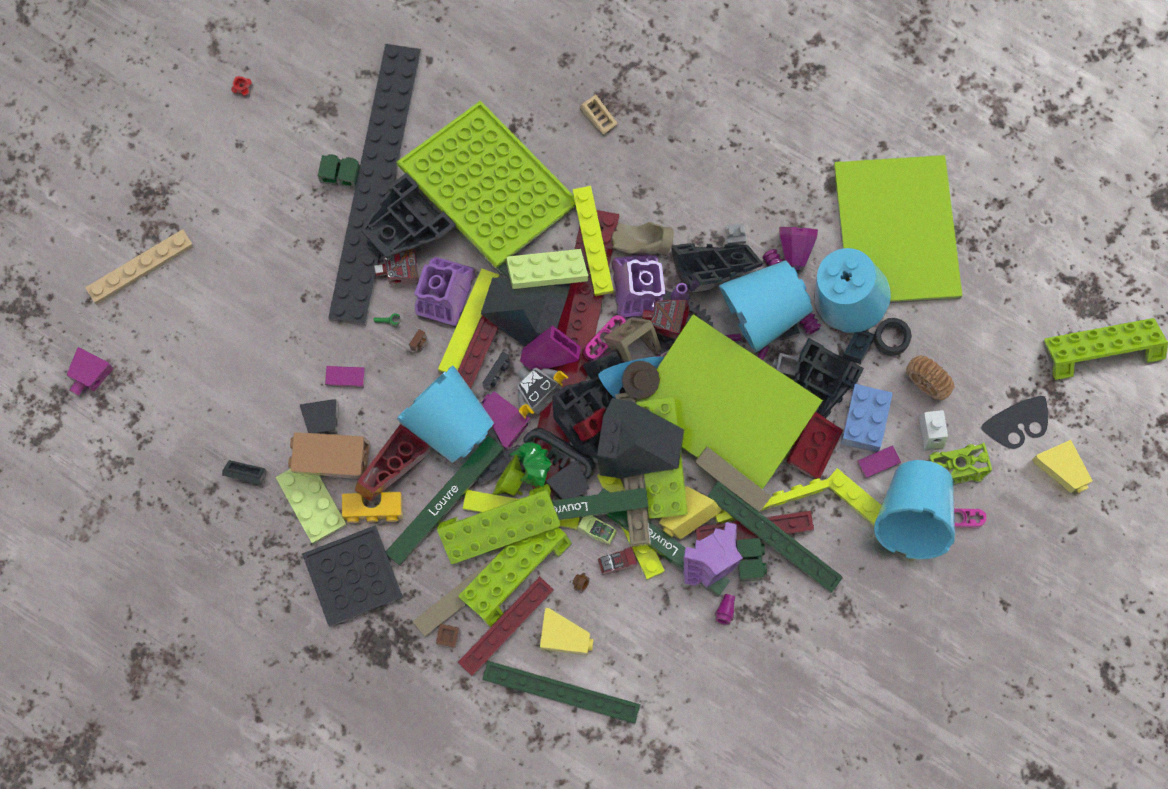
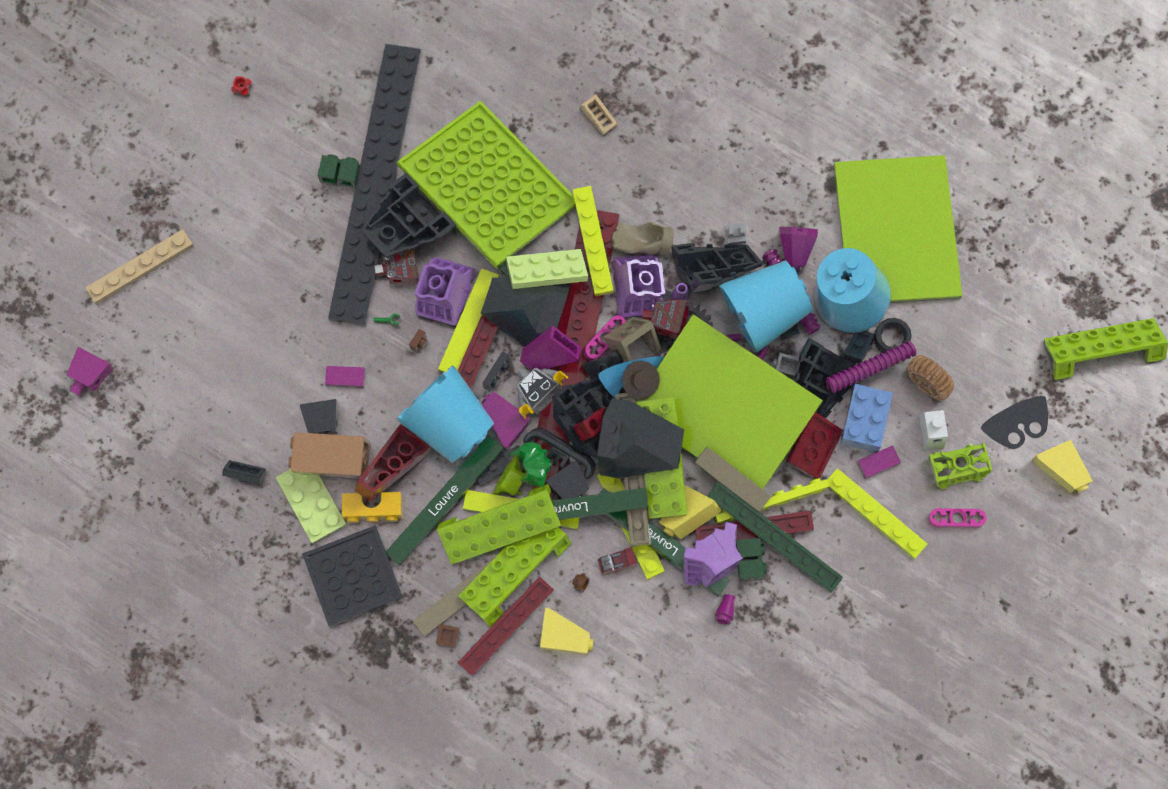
dark green tile [482,661,641,724] -> none
leg [578,516,617,545] -> none
medium azure cone [874,460,955,559] -> none
none -> magenta piece [826,341,917,393]

